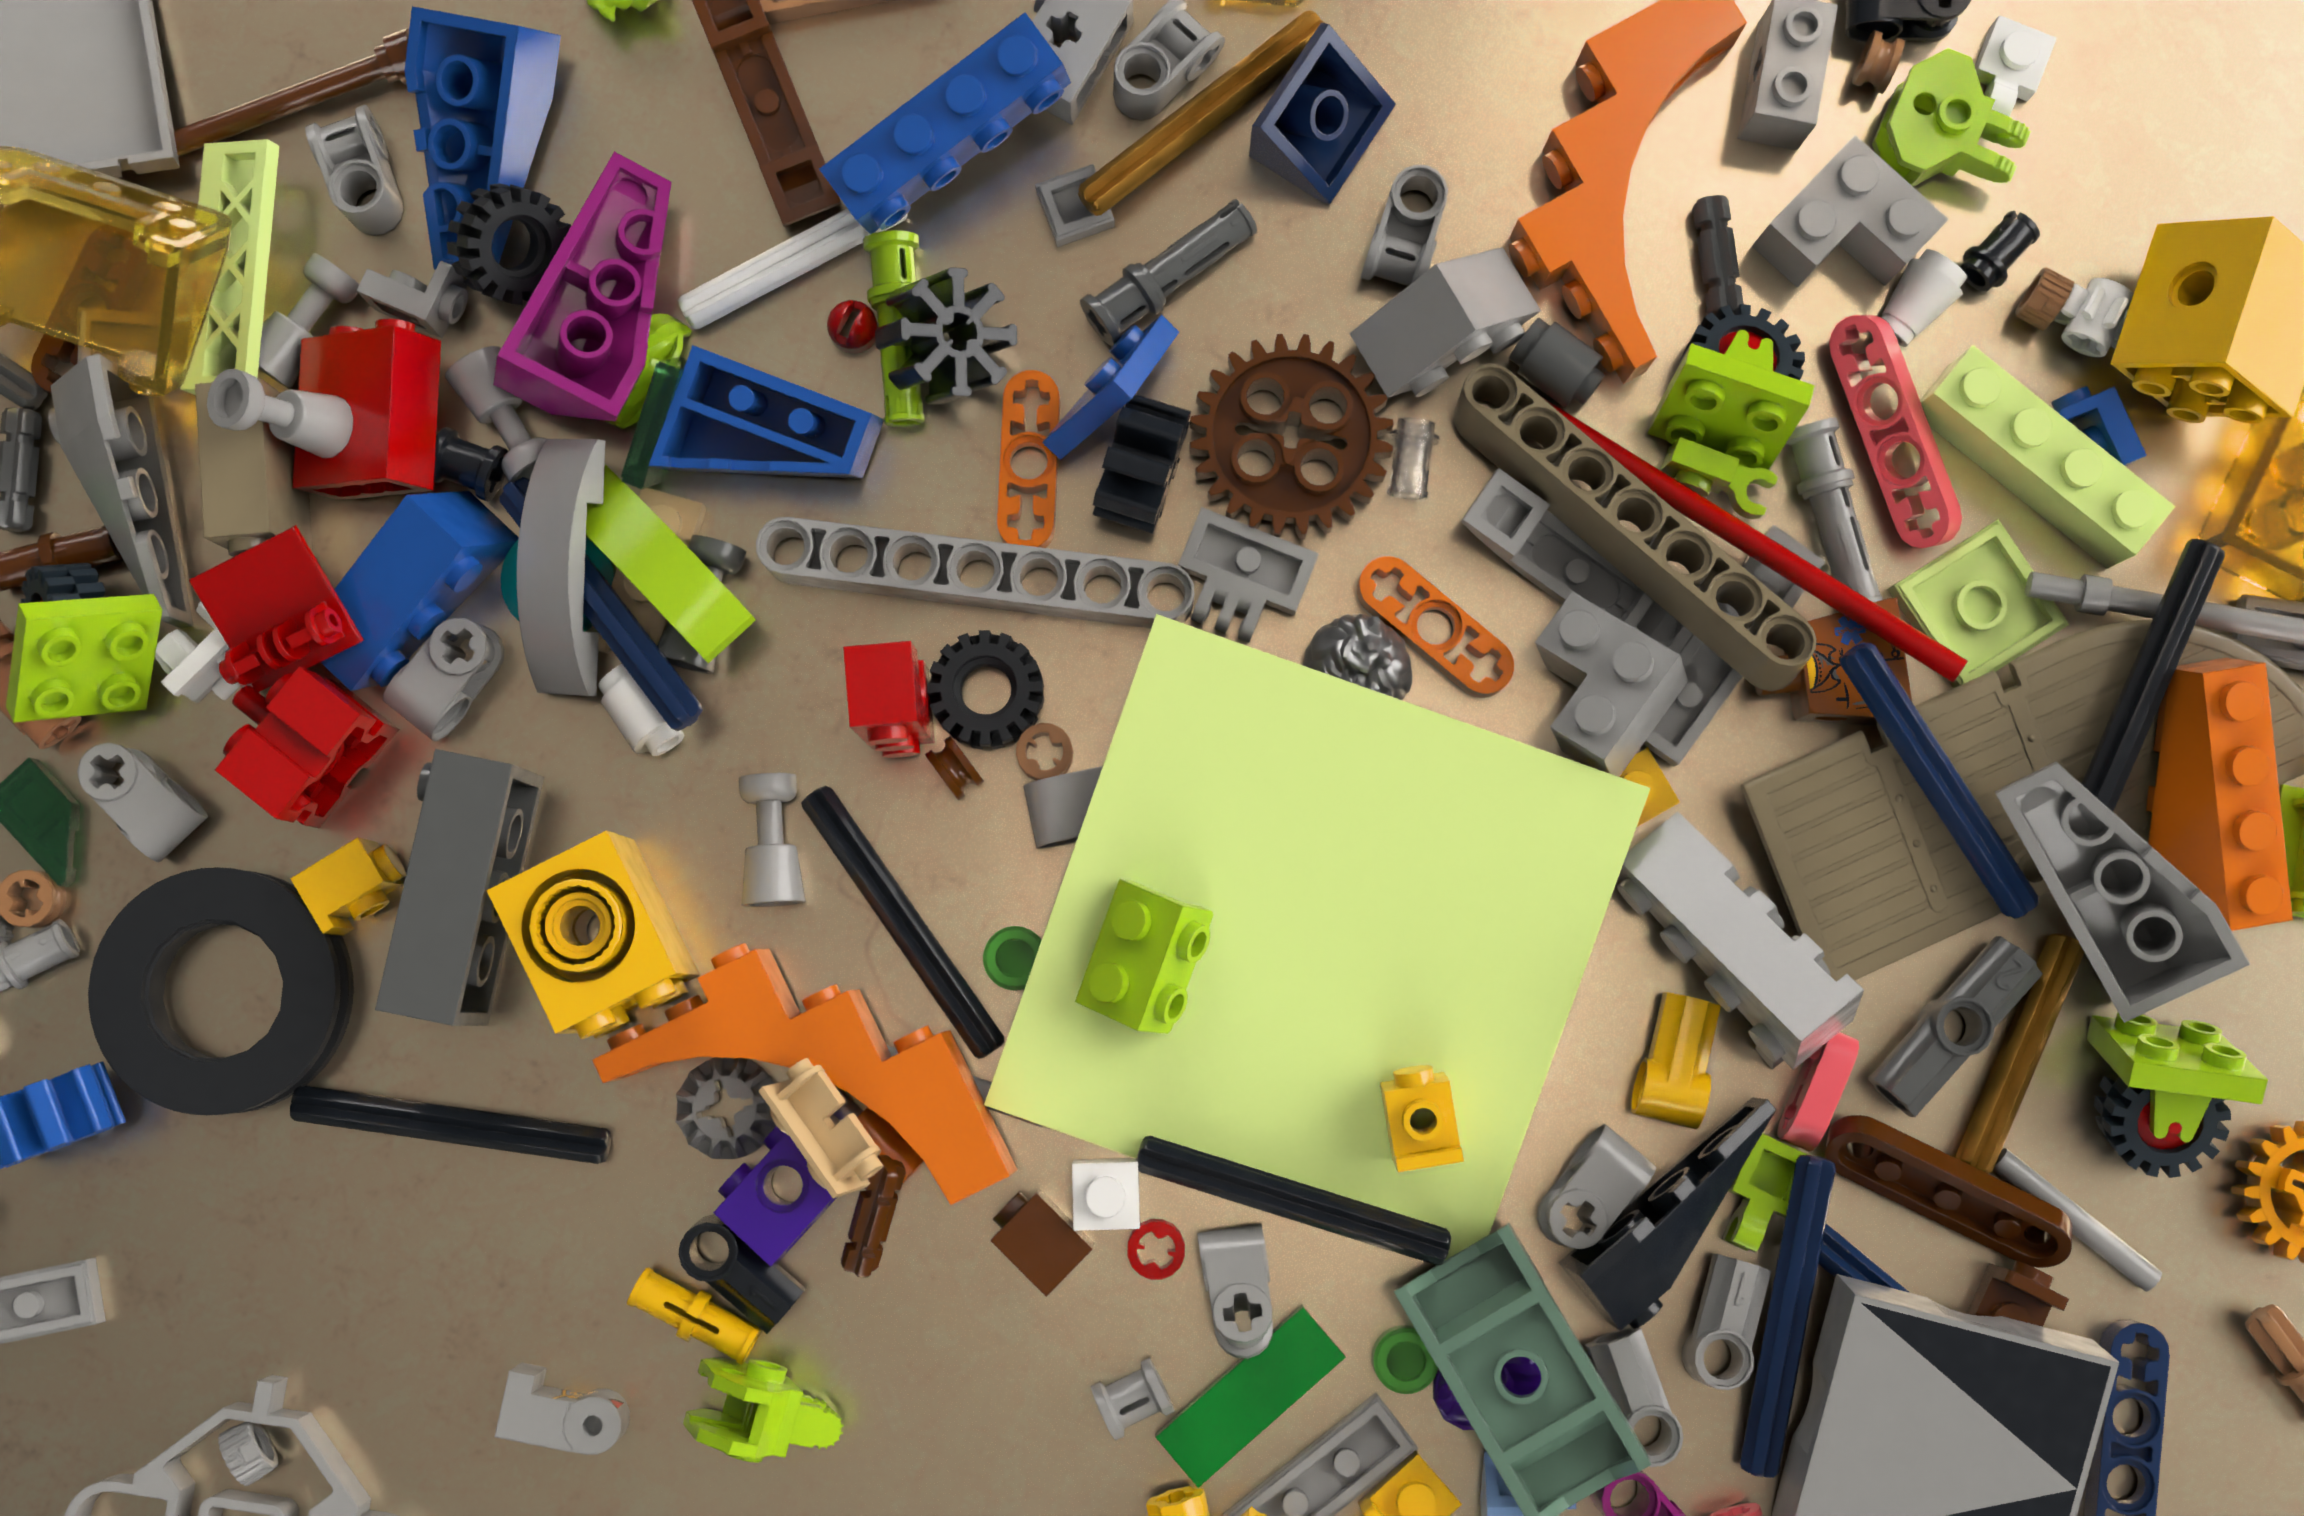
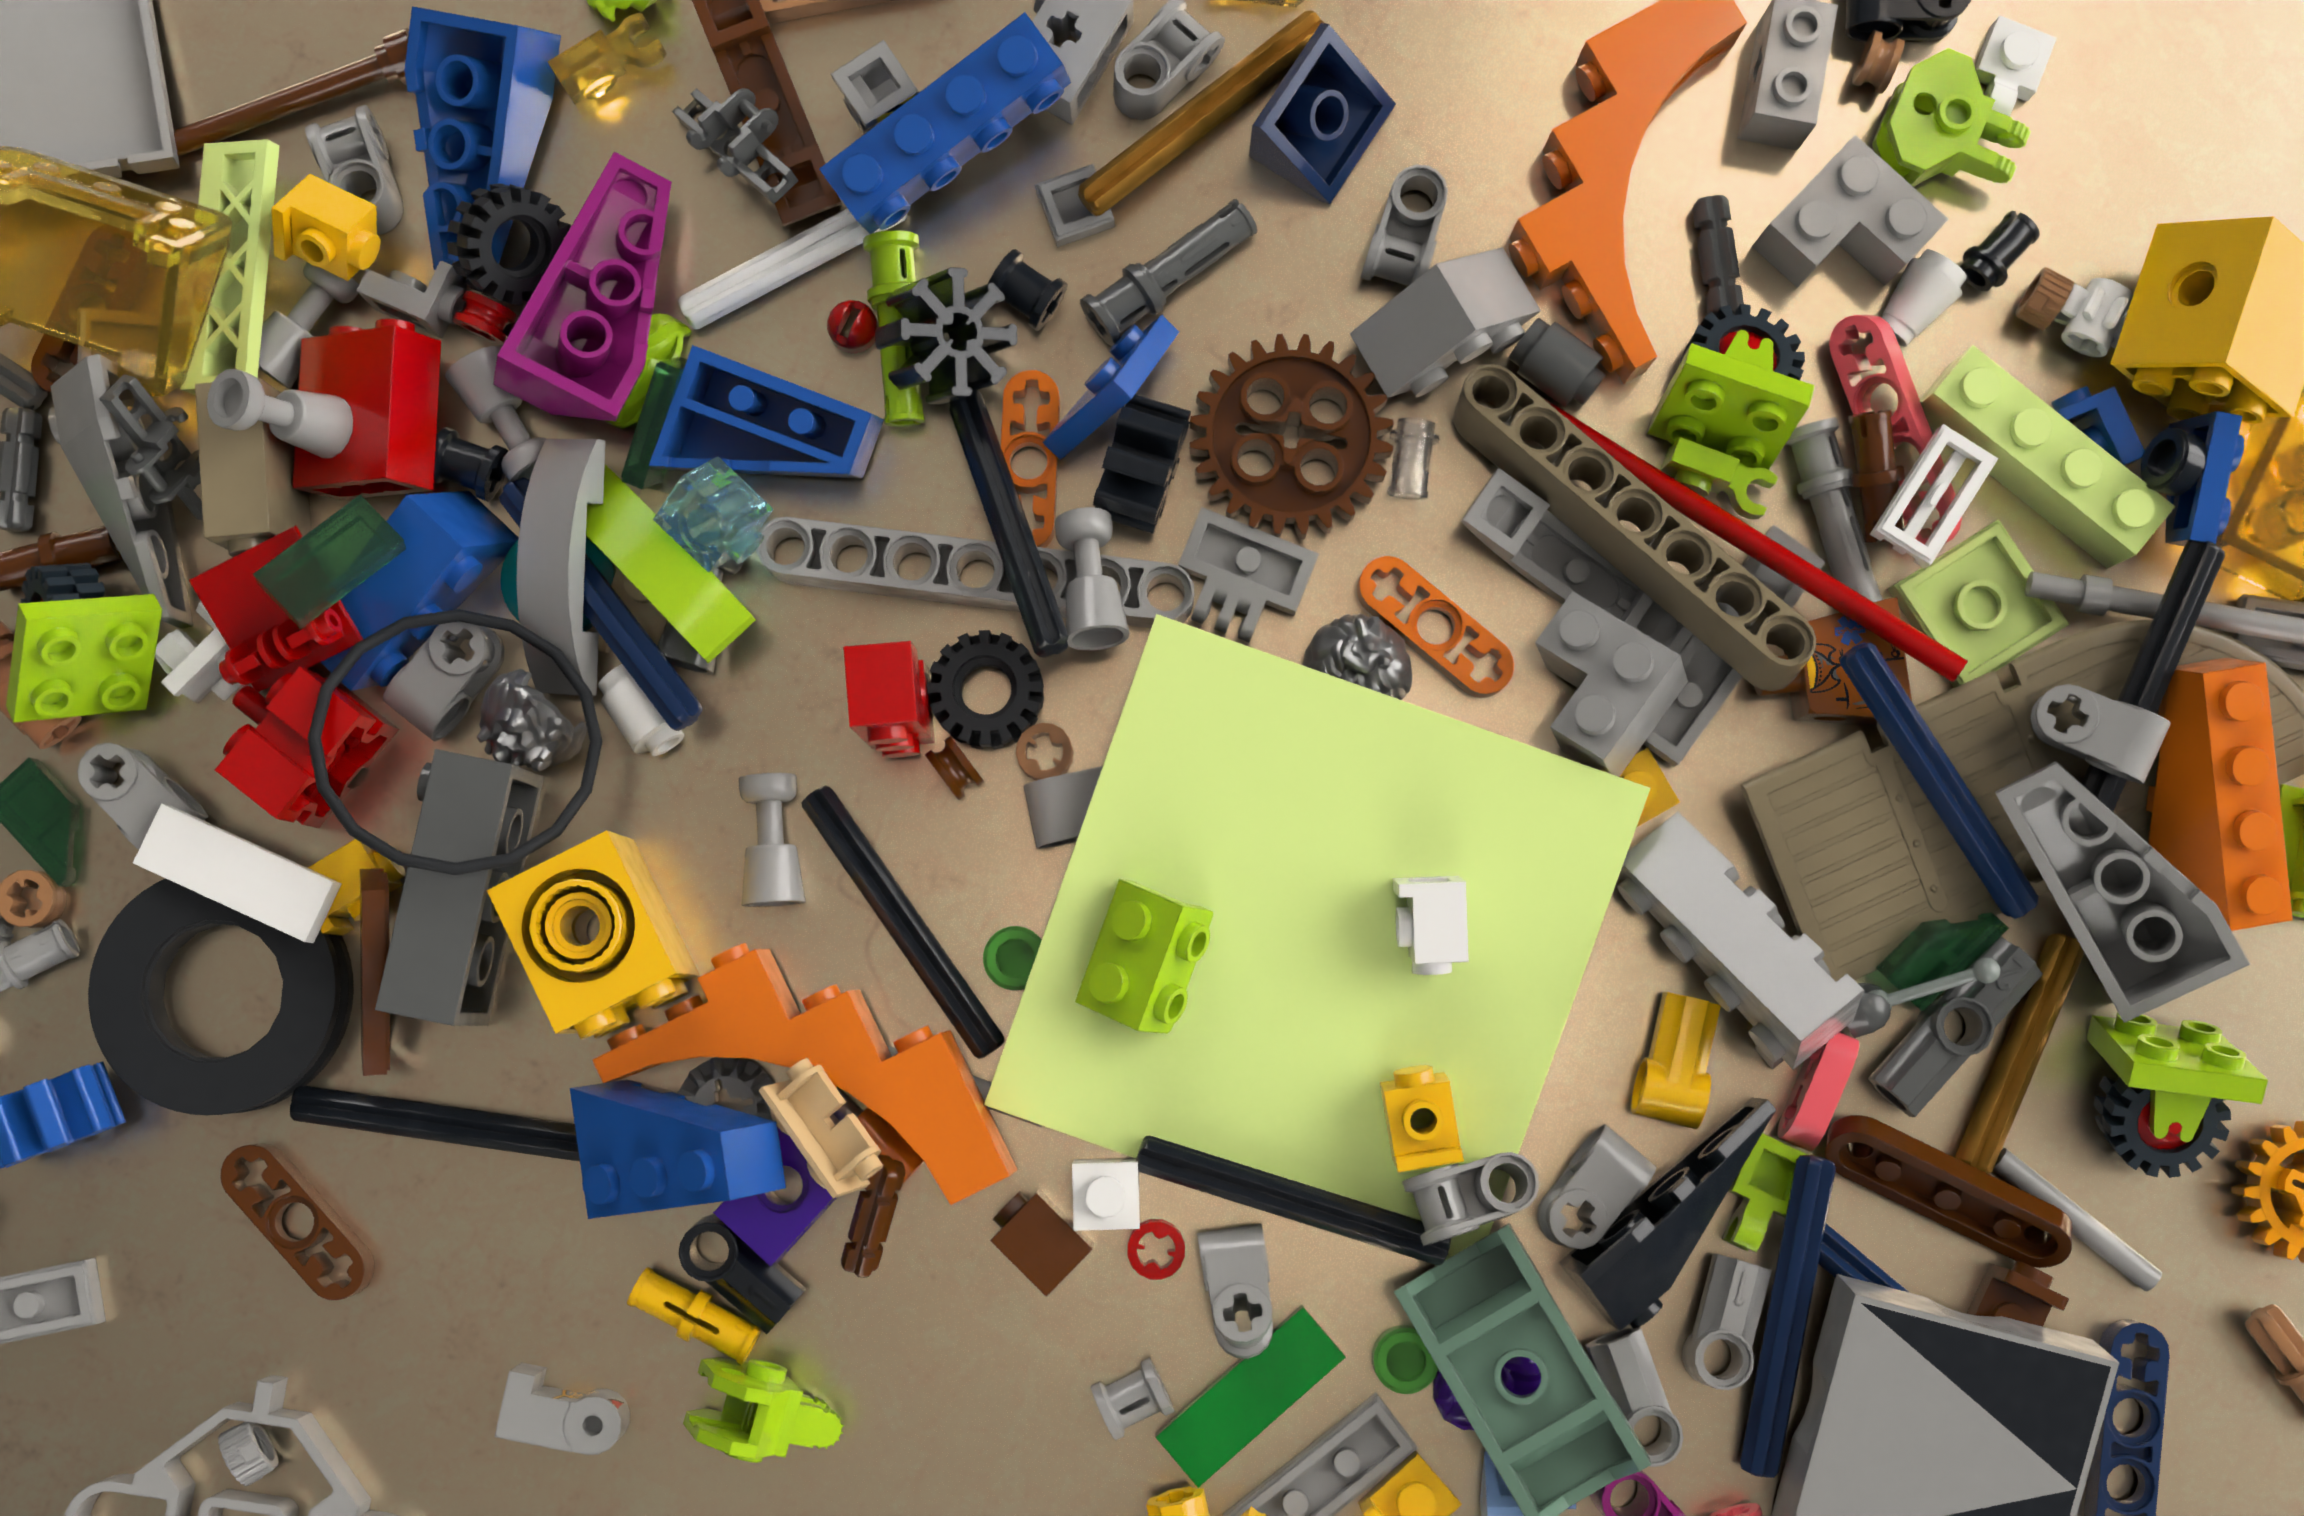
none -> dark grey piece [99,375,203,521]
none -> white tile [133,804,342,943]
none -> reddish brown beam [220,1143,374,1300]
none -> clear green tile [253,494,406,629]
none -> yellow brick [272,174,381,281]
none -> black piece [308,609,603,875]
none -> reddish brown tile [360,868,390,1076]
none -> red bush [452,290,518,345]
none -> flat silver hair [477,669,587,772]
none -> clear yellow plate [547,13,667,105]
none -> blue wedge [570,1079,786,1219]
none -> clear light blue brick [653,456,773,573]
none -> dark grey piece [672,88,799,204]
none -> light grey brick [831,40,919,132]
none -> black axle [949,387,1069,658]
none -> black bush [988,249,1068,331]
none -> light grey piece [1054,507,1130,651]
none -> white brick [1393,876,1469,975]
none -> light grey piece [1402,1152,1539,1246]
none -> hinge [1847,957,2000,1038]
none -> reddish brown pin [1848,409,1905,543]
none -> white tile [1870,424,1999,569]
none -> clear green tile [1876,912,2009,1012]
none -> light grey piece [2030,684,2171,784]
none -> black tile [2141,428,2207,496]
none -> blue wing [2165,411,2244,547]

